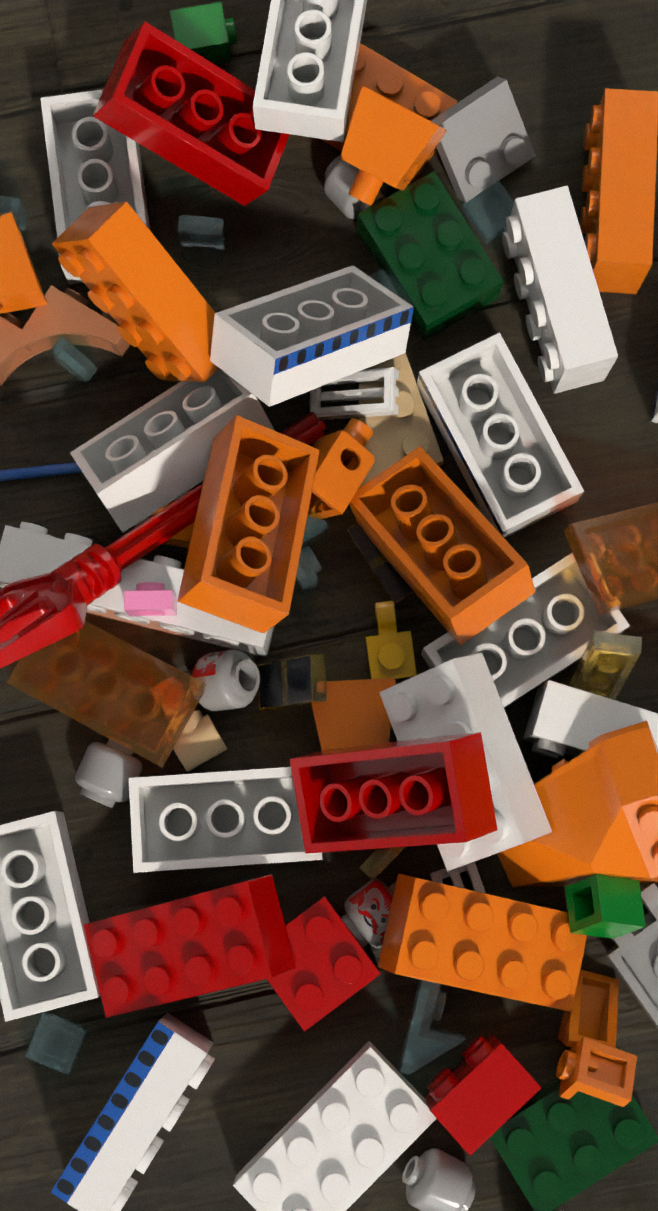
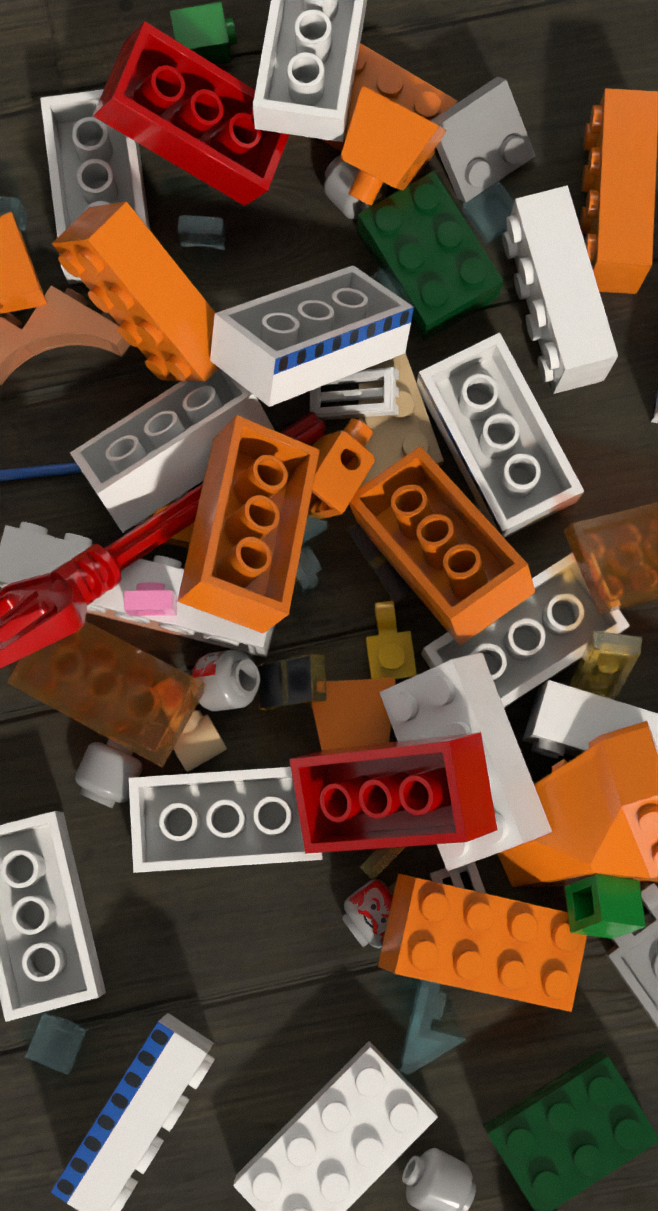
clear light blue tile [51,336,98,382] -> none
red brick [84,874,296,1018] -> none
red brick [267,895,381,1032] -> none
red brick [425,1034,541,1156] -> none
orange bracket [556,1037,637,1107] -> none
orange slope [557,969,619,1048] -> none

